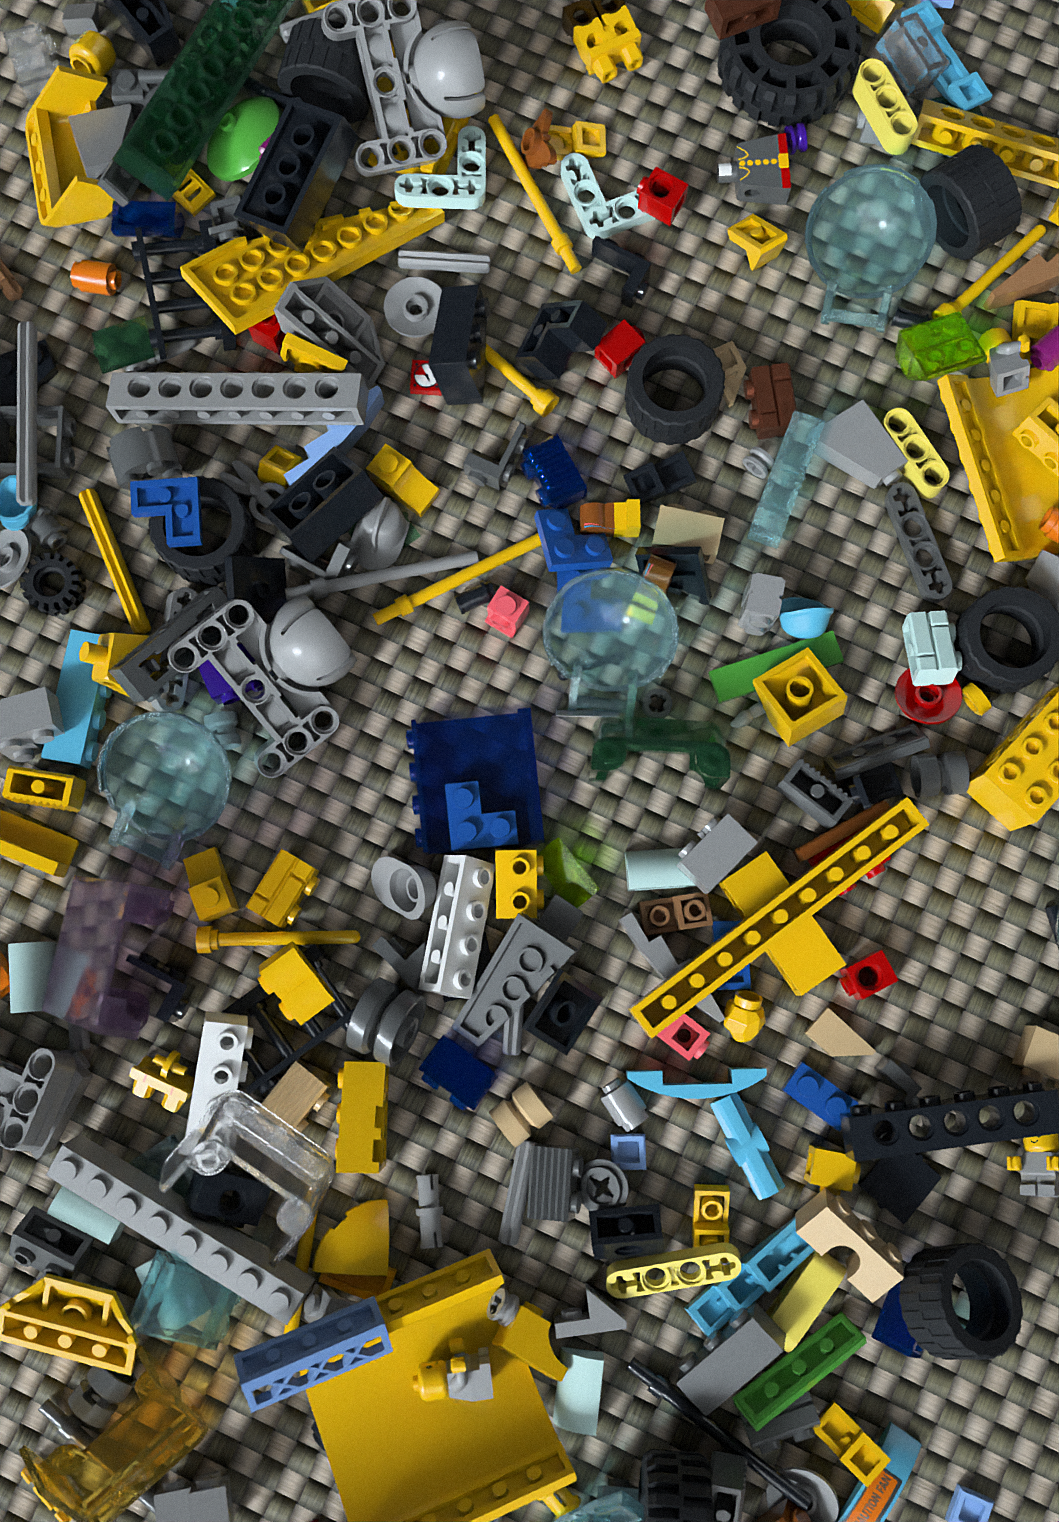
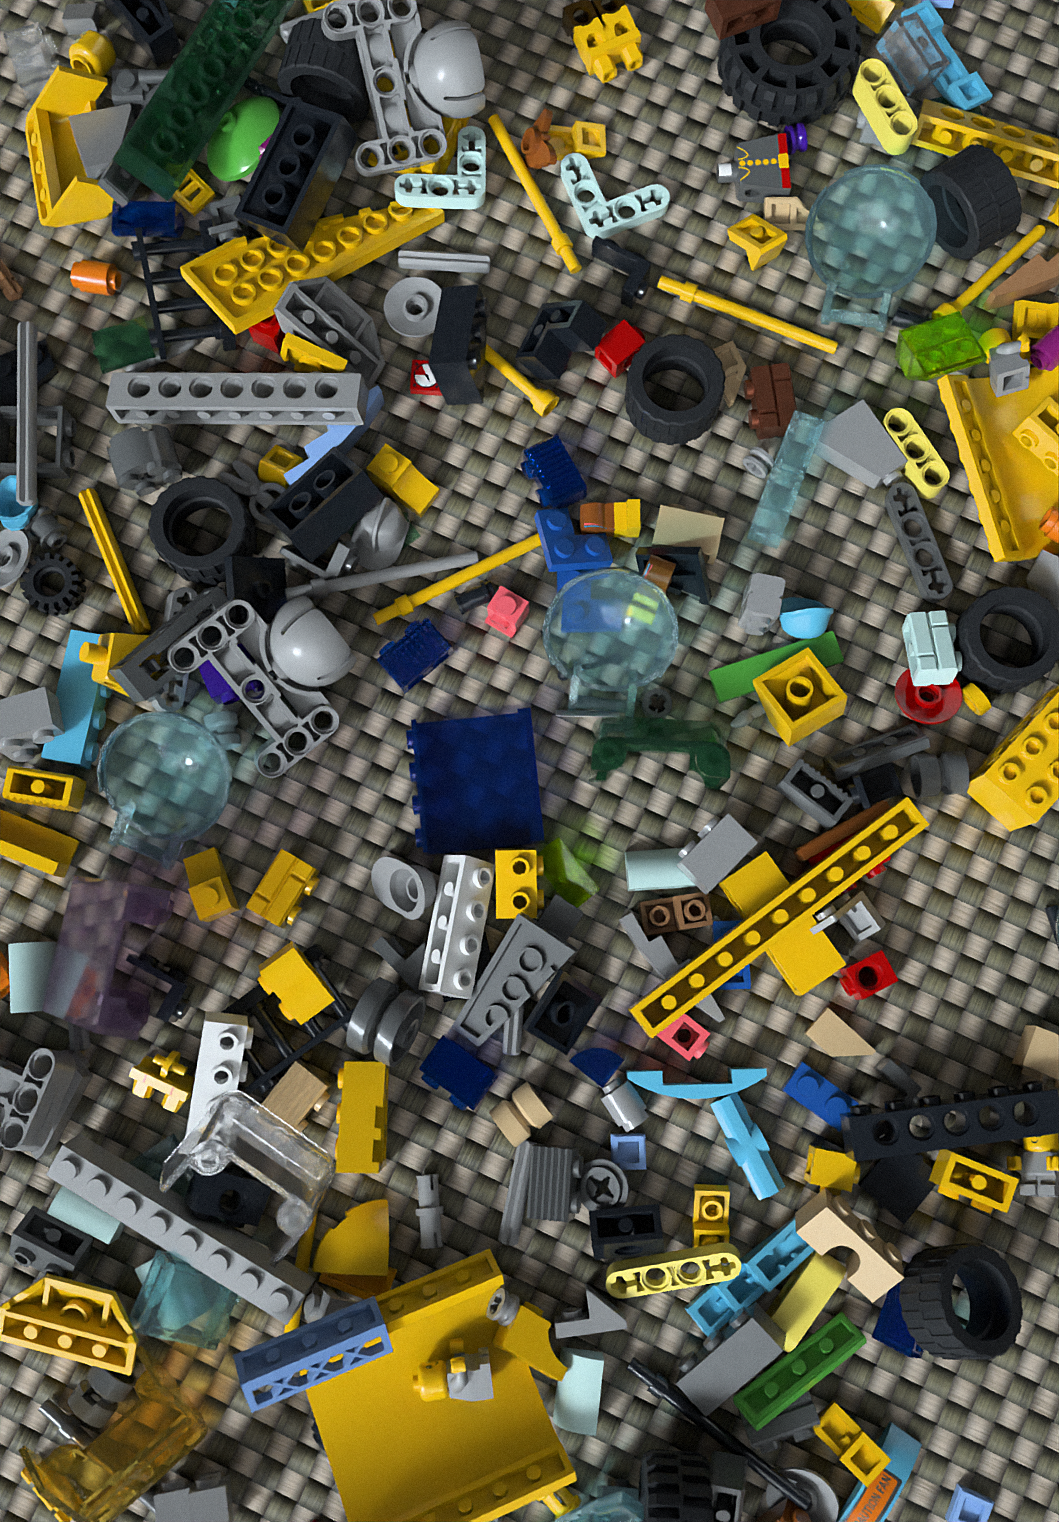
blue plate [130,477,203,548] -> none
yellow piece [196,926,361,954] -> none
blue plate [445,781,519,852] -> none
dark grey bracket [463,422,530,490] -> none
black slope [623,451,697,504] -> none
red brick [636,166,689,226] -> none
yellow rock [724,990,766,1042] -> none
none -> clear blue brick [377,618,454,695]
none -> clear blue brick [568,1045,624,1088]
none -> yellow bar [657,275,838,354]
none -> tan tile [763,197,822,231]
none -> light grey bracket [810,891,886,944]
none -> yellow brick [929,1149,1019,1214]

